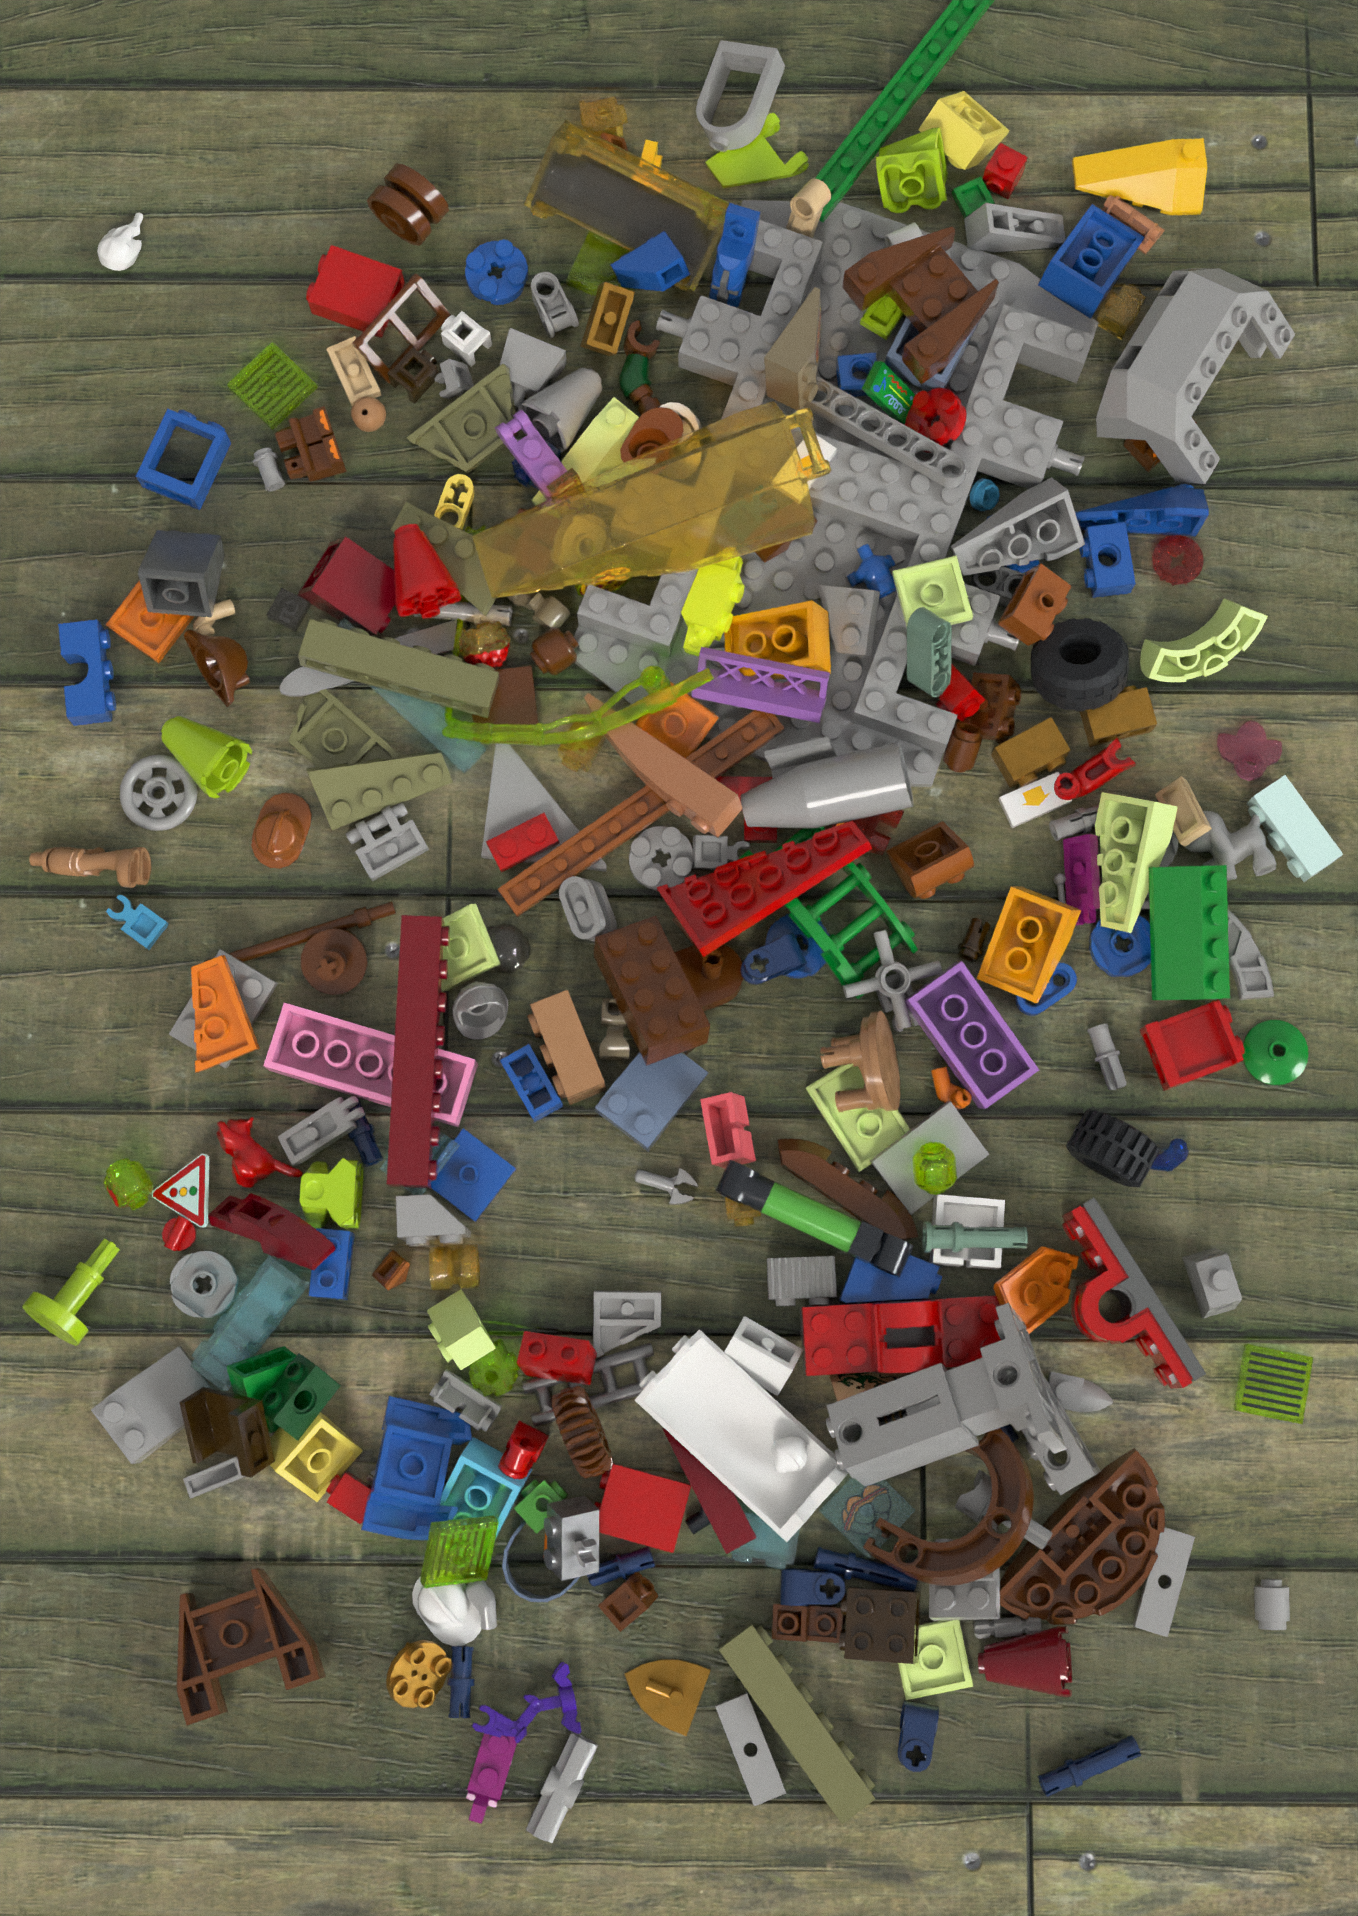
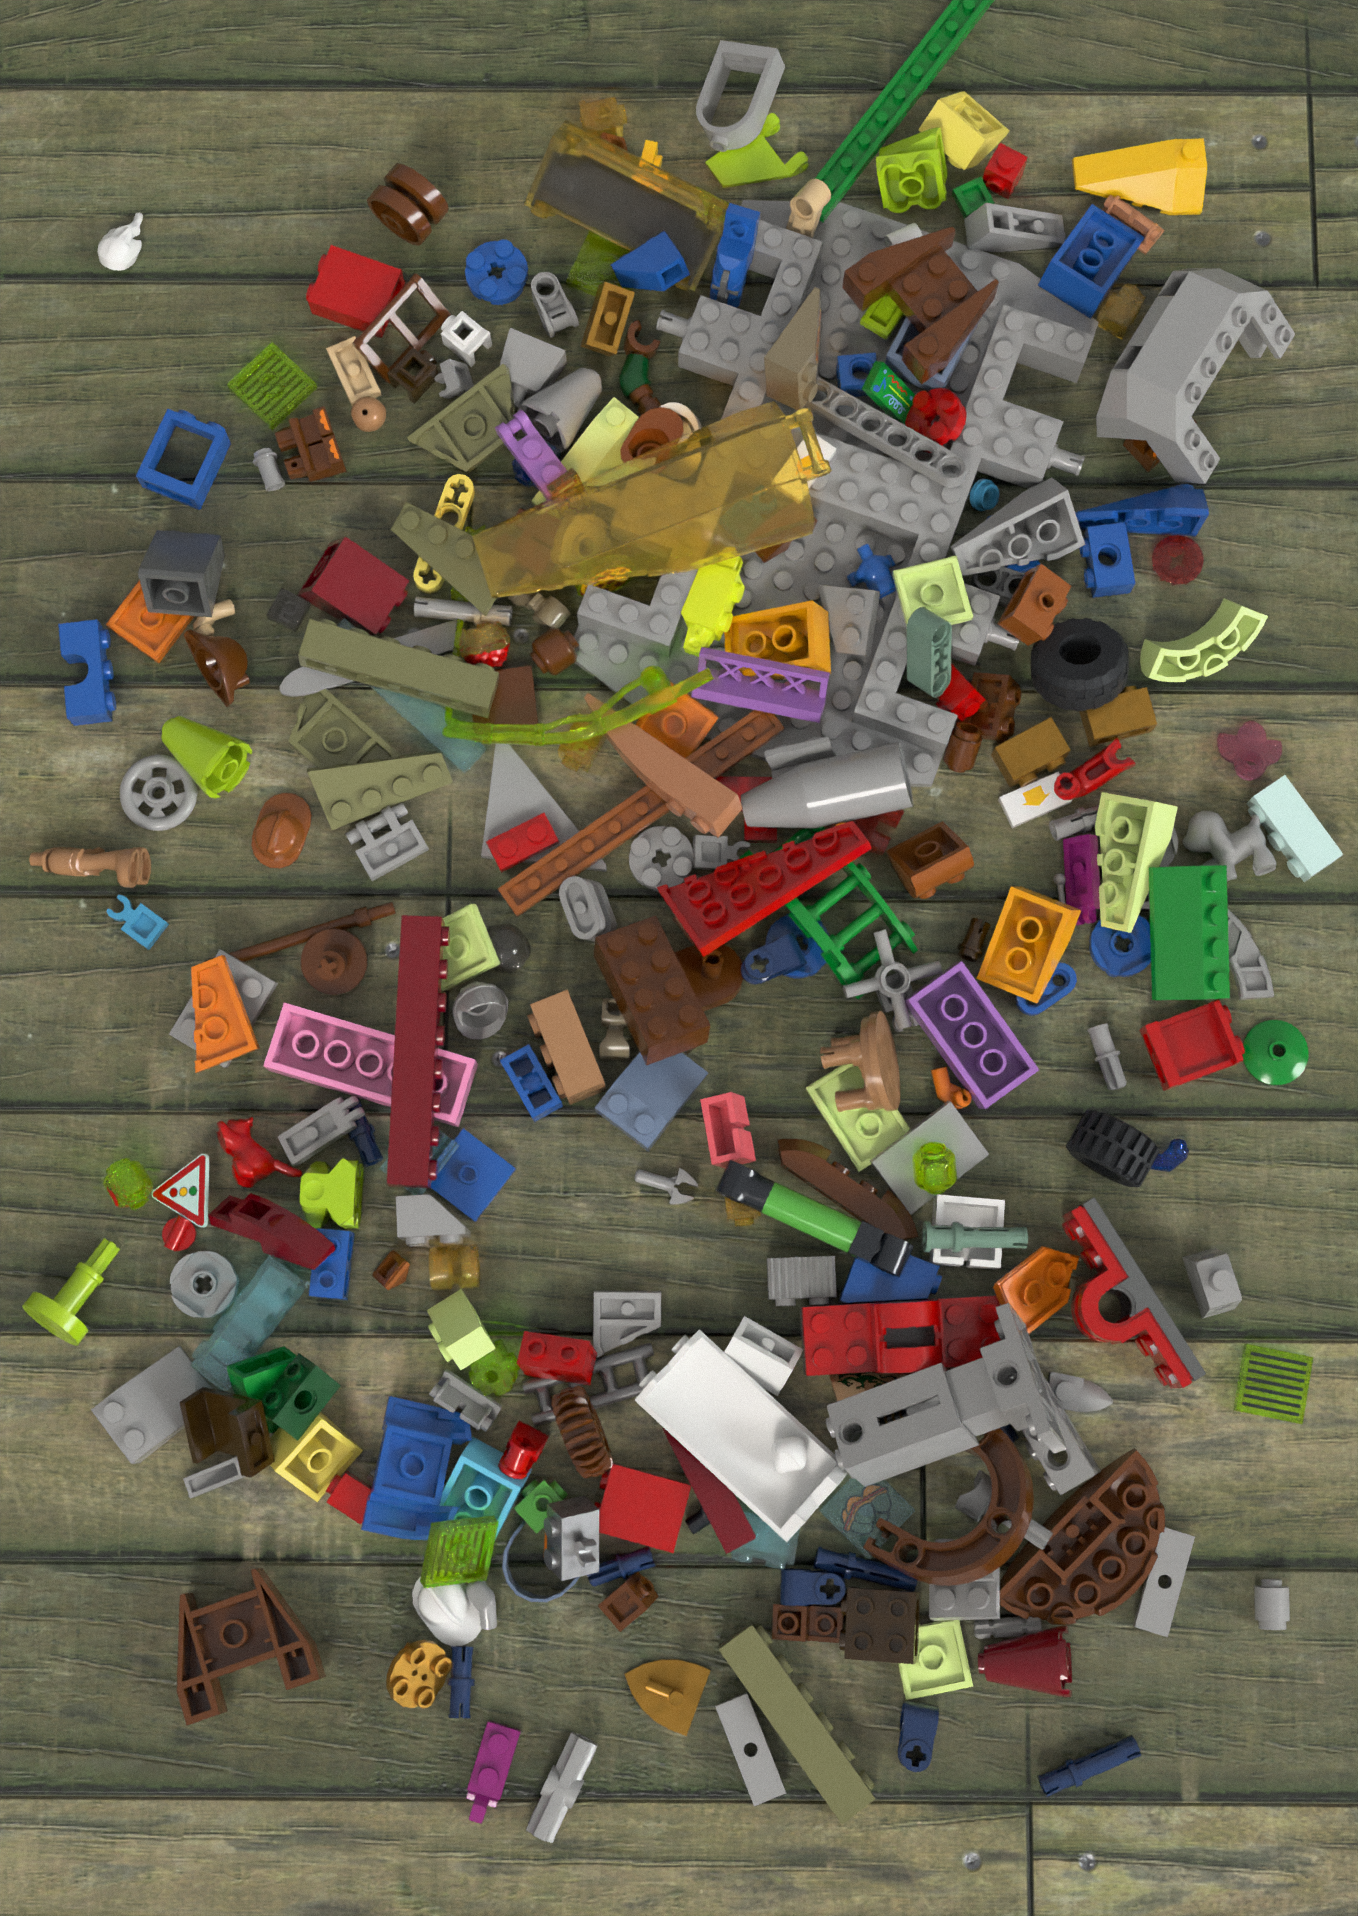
red cone [393,524,461,619] -> none
dark purple piece [471,1662,581,1743] -> none
tan tile [1155,776,1212,847] -> none

